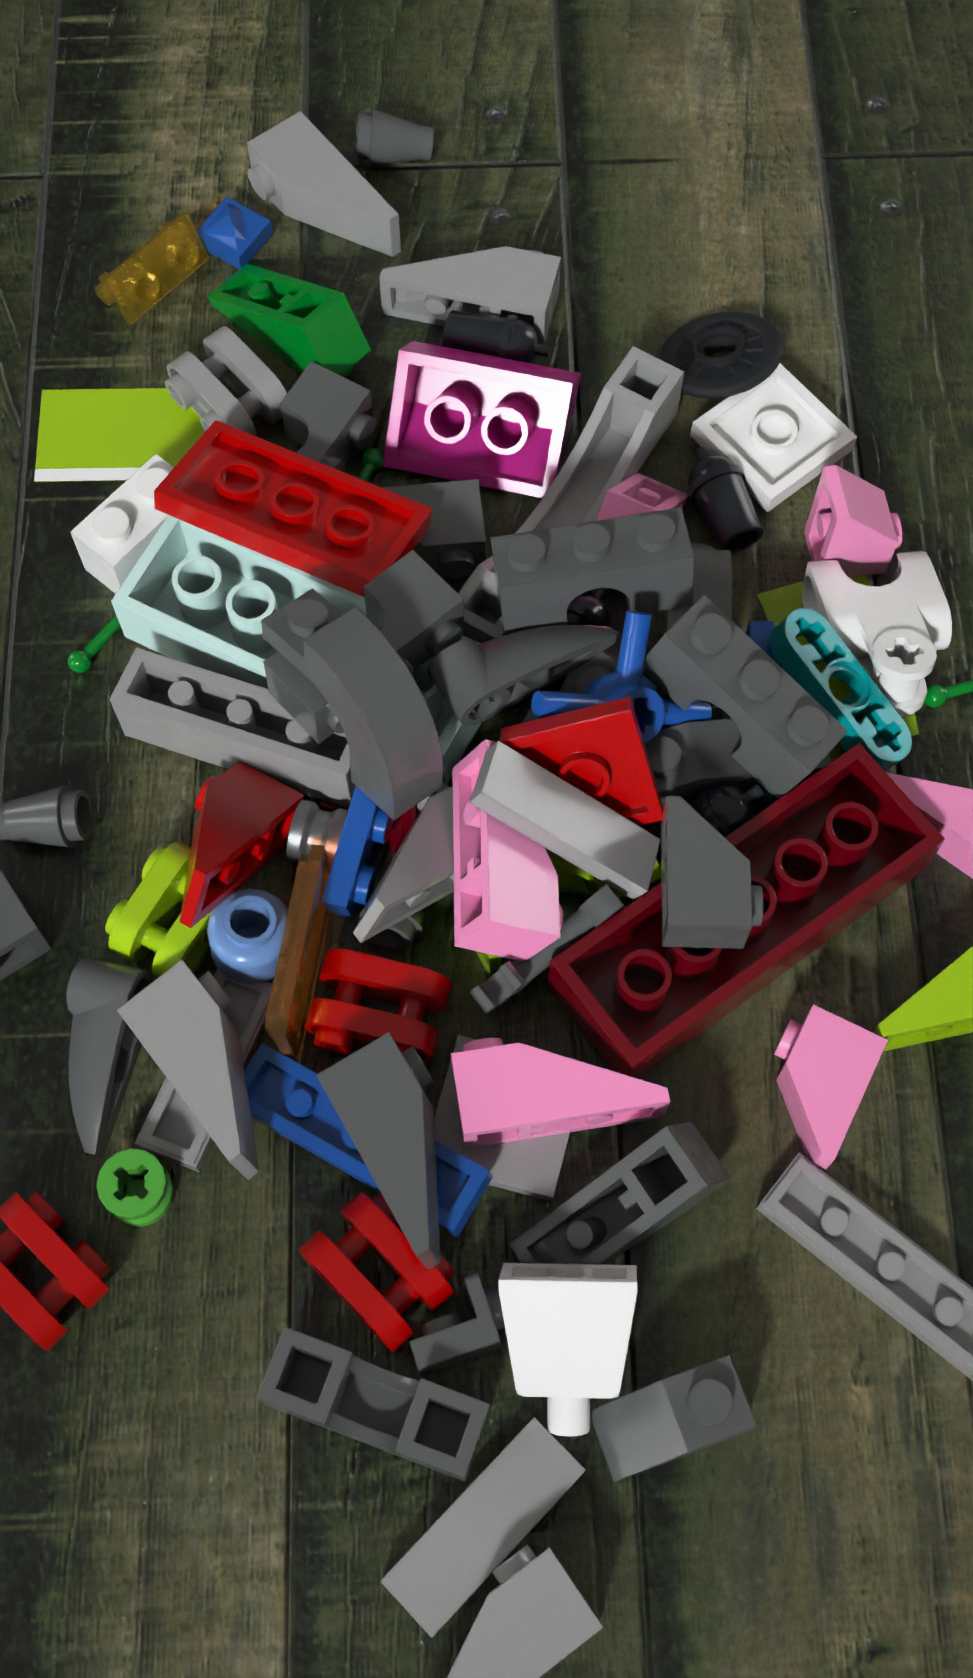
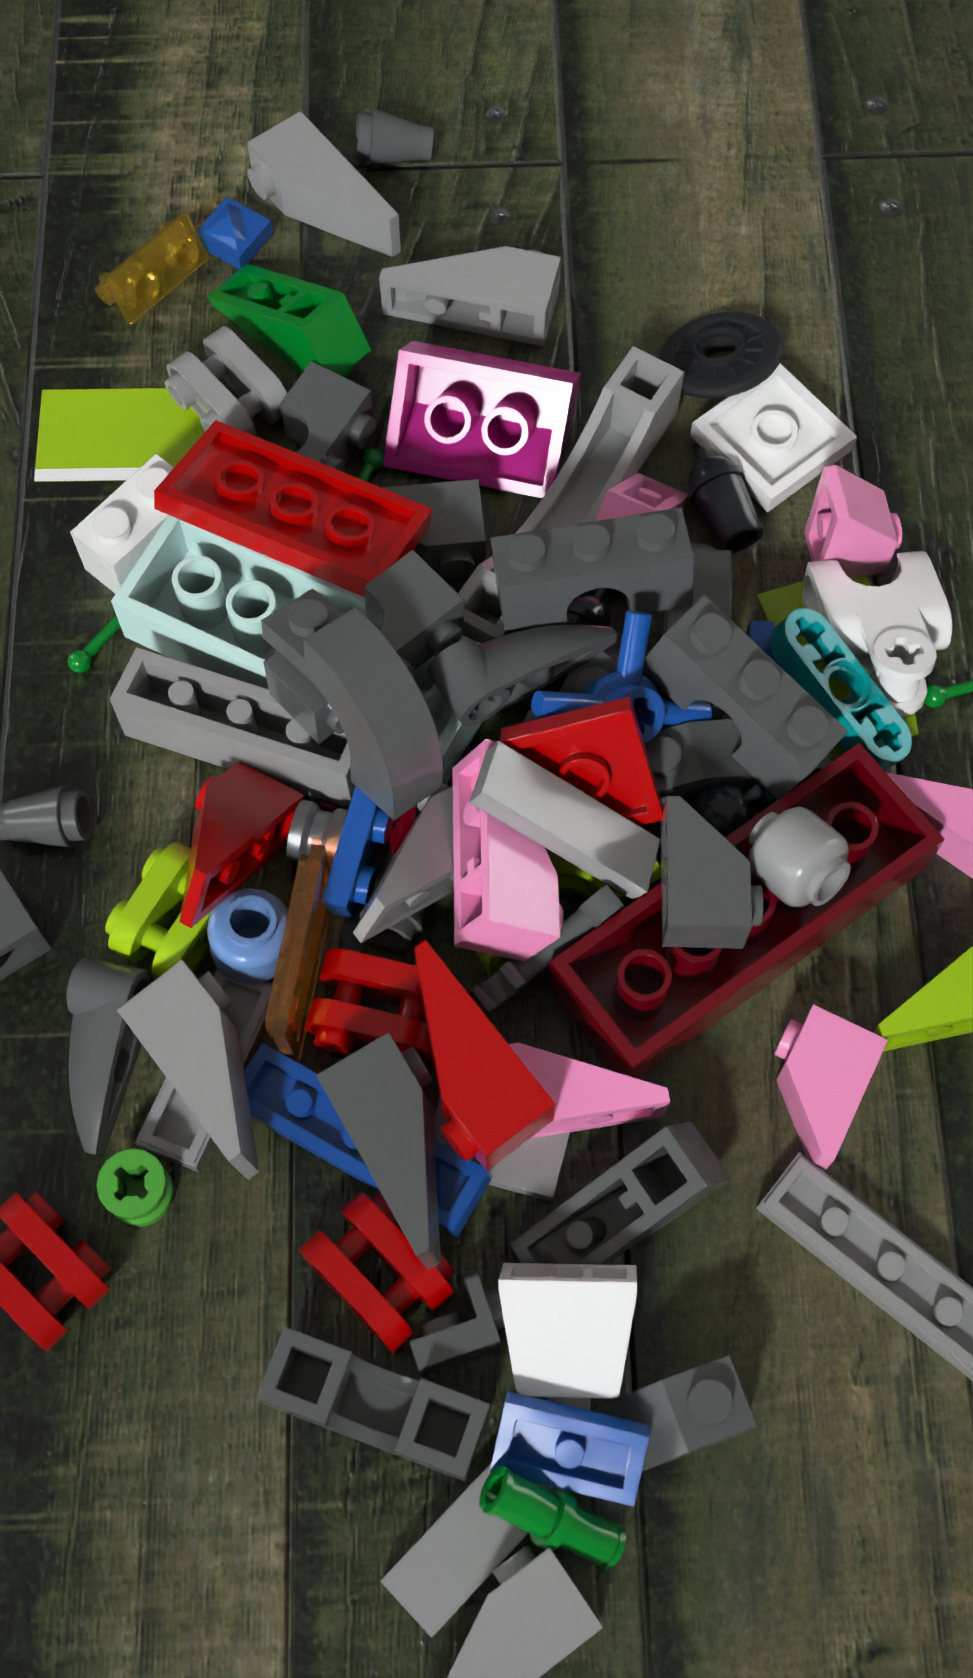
black piece [442,310,551,363] -> none
none -> red slope [414,940,556,1171]
none -> green pin [479,1465,626,1572]
none -> plate [490,1391,650,1507]
none -> light grey head [748,807,851,907]

